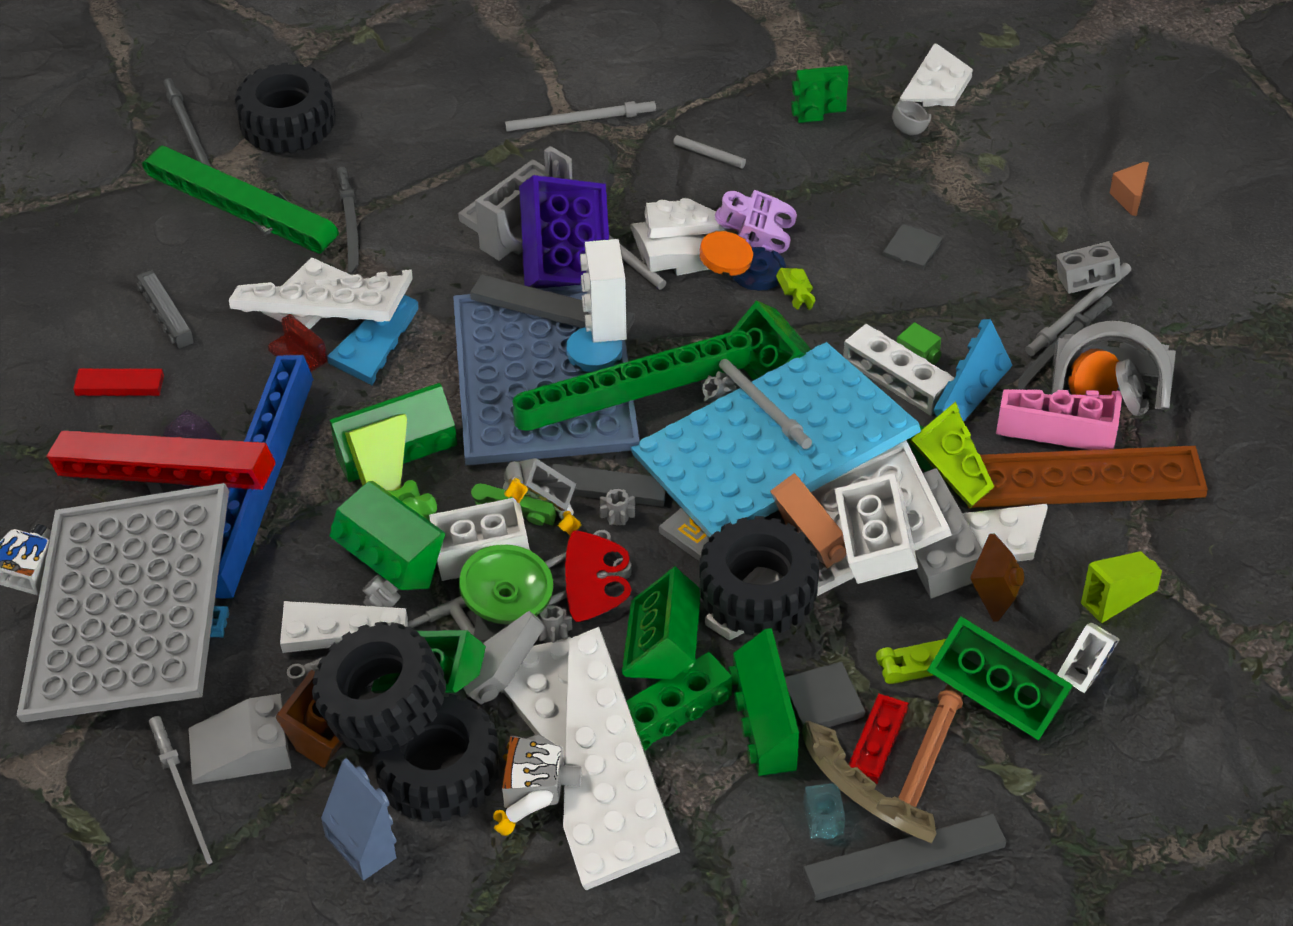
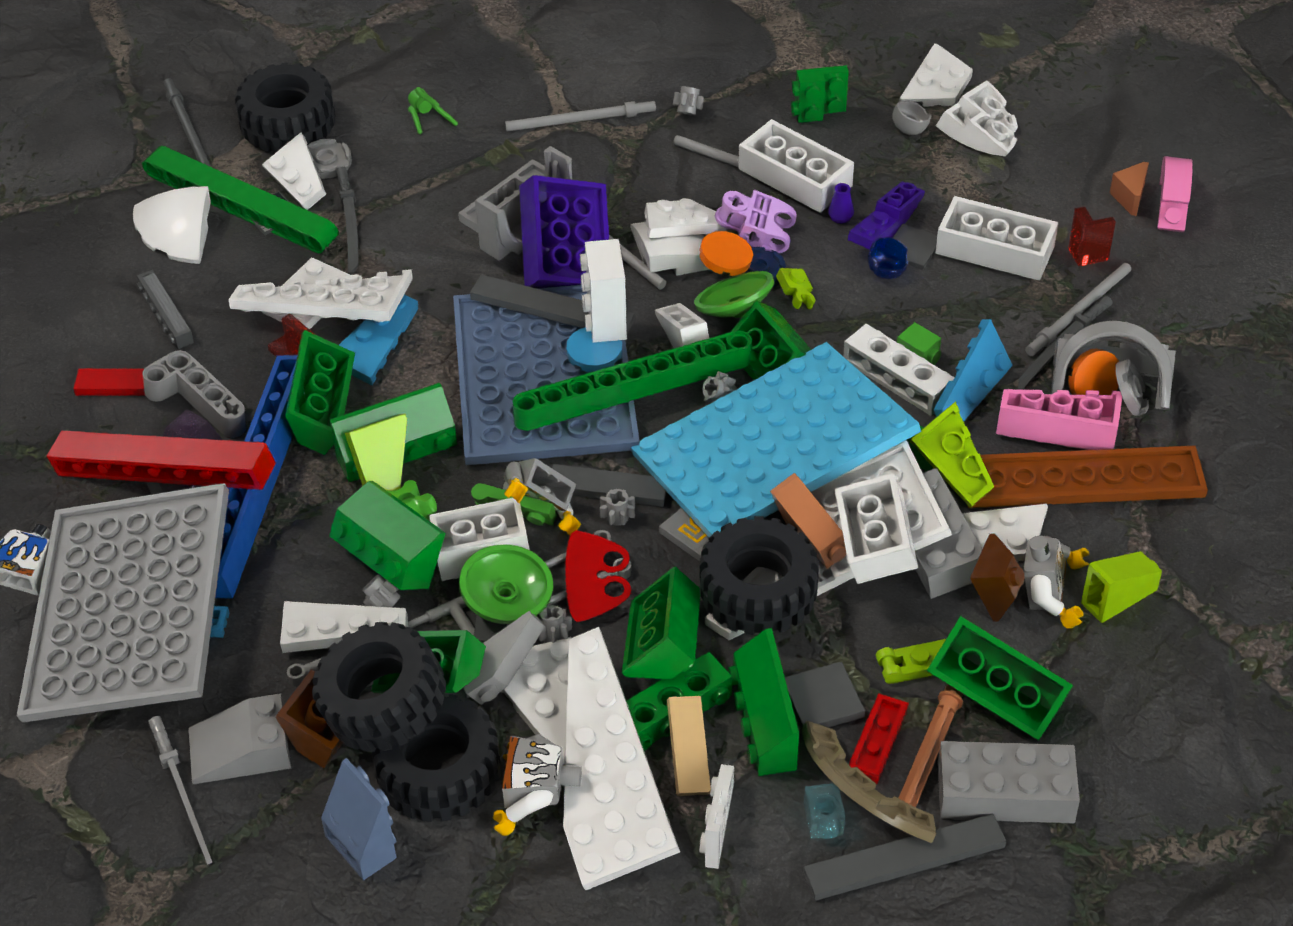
light grey bar [719,359,812,449] -> none
light grey brick [1056,241,1121,294] -> none
white torso [1057,623,1120,693] -> none
none -> white brick [133,186,211,264]
none -> light grey beam [143,350,246,438]
none -> white wing [262,133,326,210]
none -> green slope [285,330,355,455]
none -> light grey tile [307,138,352,179]
none -> bright green plant [408,87,458,134]
none -> white slope [655,303,709,348]
none -> tan tile [667,696,711,796]
none -> light grey gear [673,86,704,115]
none -> bright green dish [694,271,774,318]
none -> white wing [699,764,734,869]
none -> white brick [739,119,854,213]
none -> dark purple cone [828,183,854,224]
none -> dark purple slope [848,181,925,250]
none -> clear blue hair [867,237,909,279]
none -> white brick [935,196,1058,281]
none -> white brick [936,80,1018,156]
none -> light grey brick [938,741,1080,823]
none -> torso [1024,535,1090,628]
none -> clear red panel [1068,207,1116,266]
none -> bright pink arch [1157,156,1192,232]

